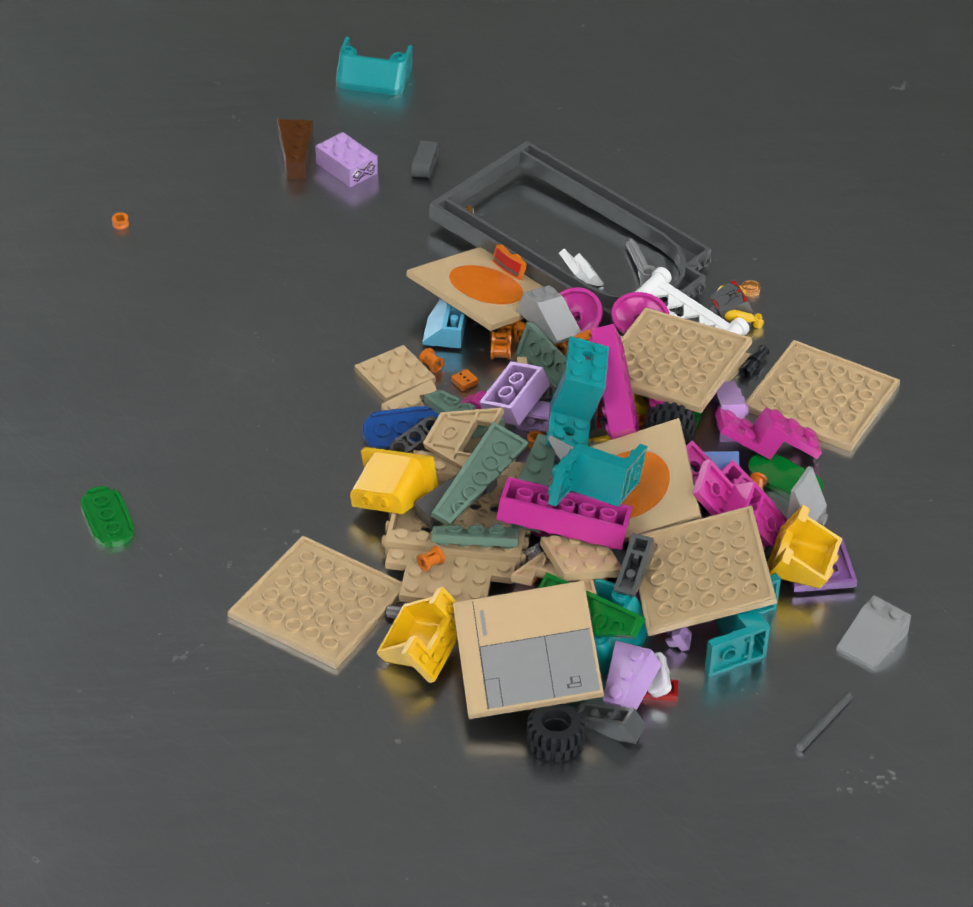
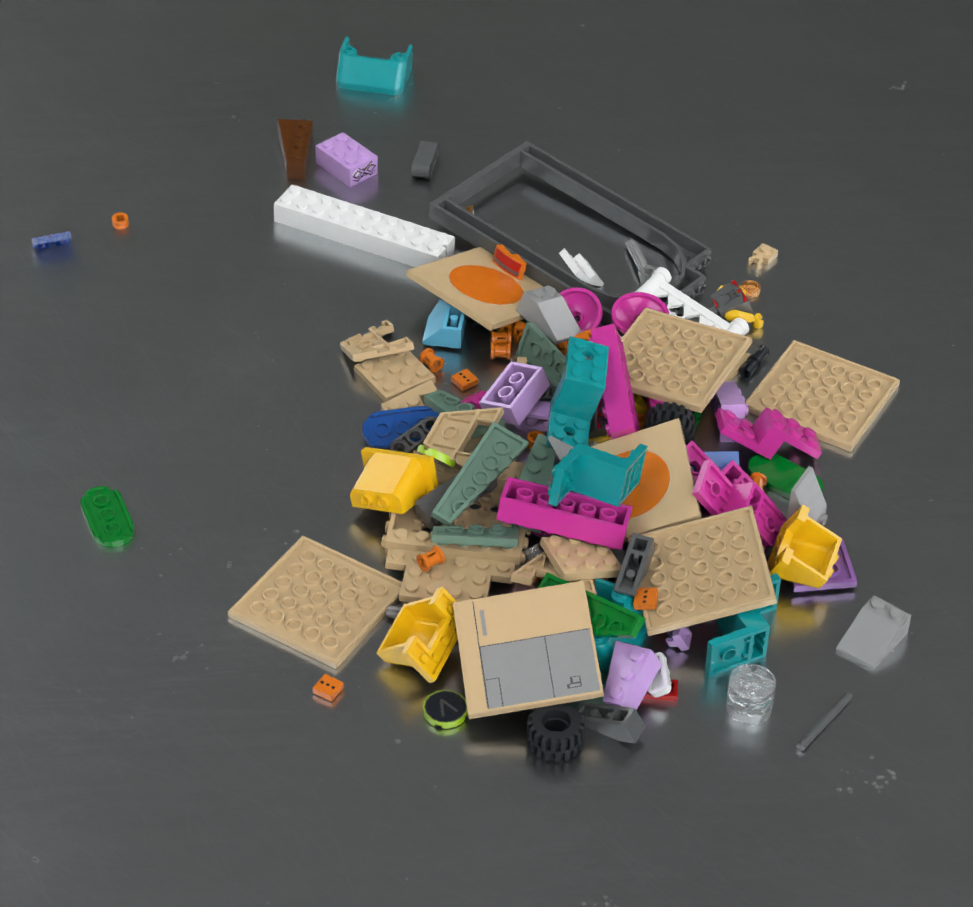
none -> clear blue plate [32,231,71,250]
none -> white piece [274,185,455,267]
none -> orange tile [313,674,344,702]
none -> tan wing [340,320,414,362]
none -> lime tile [416,444,456,469]
none -> black tile [423,690,468,729]
none -> orange tile [633,588,659,610]
none -> clear wheel [726,664,776,725]
none -> tan plate [748,243,778,270]

